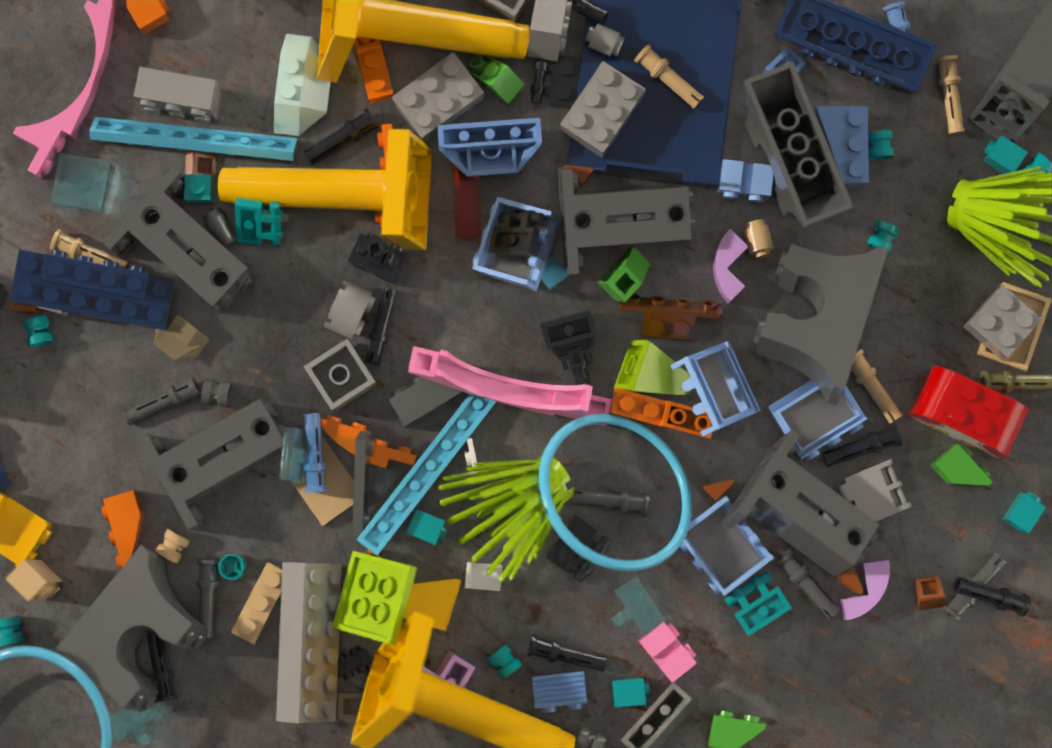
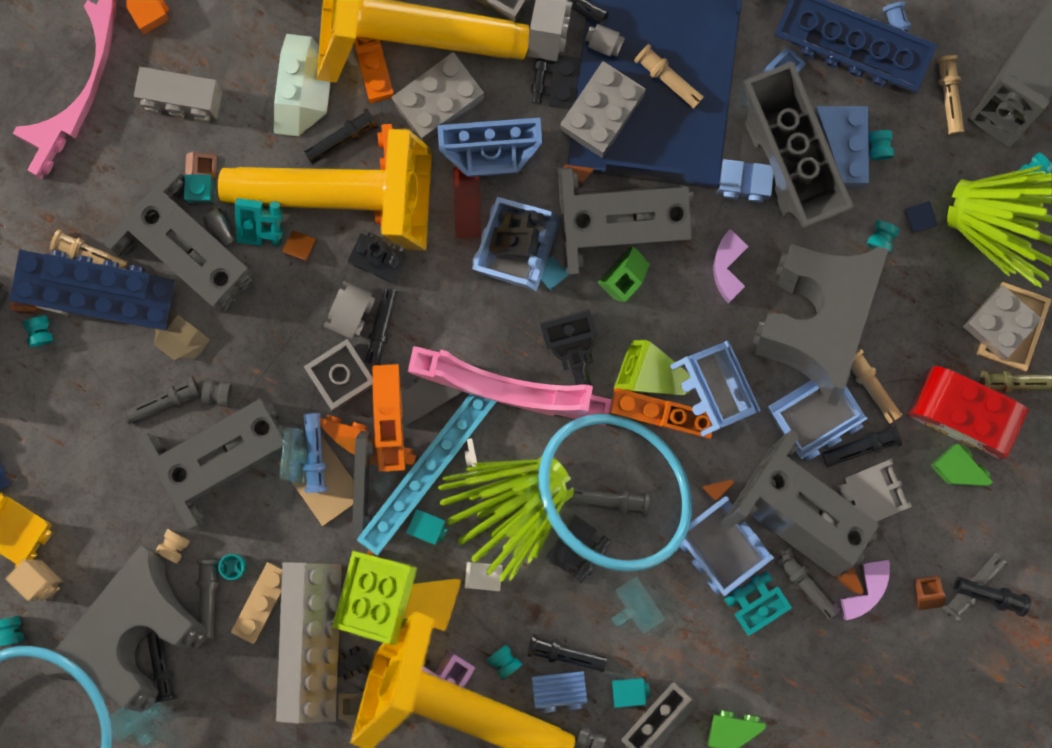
clear light blue plate [50,153,112,213] -> none
medium azure plate [89,117,297,161] -> none
orange slope [101,490,145,570] -> none
bright green slope [467,55,525,104] -> none
reddish brown bracket [619,294,722,340] -> none
bright pink brick [639,621,696,683] -> none
tan brick [743,219,774,259] -> none
teal brick [983,136,1028,174] -> none
teal brick [1002,492,1046,534] -> none
none -> dark orange slope [282,230,317,263]
none -> orange slope [373,364,406,472]
none -> dark blue tile [904,201,938,234]

